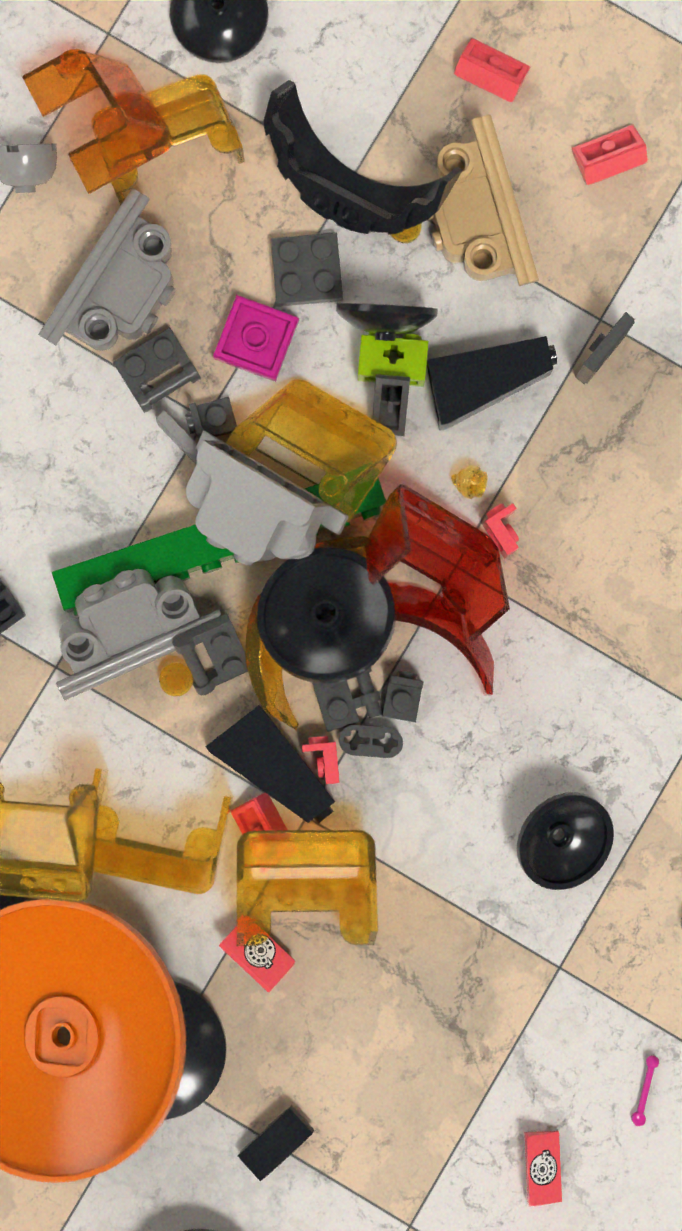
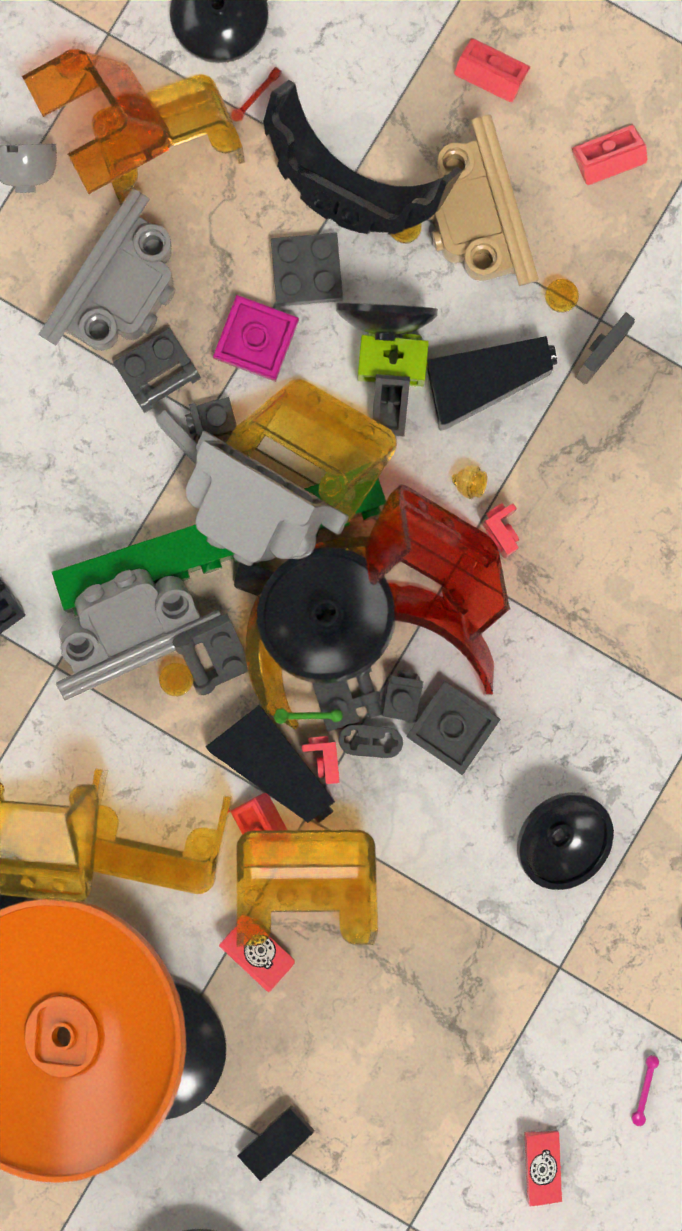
none -> clear red hinge [231,67,282,122]
none -> black slope [234,563,272,597]
none -> bright green hinge [274,708,343,724]
none -> dark grey plate [406,681,501,775]
none -> clear yellow plate [545,279,579,313]

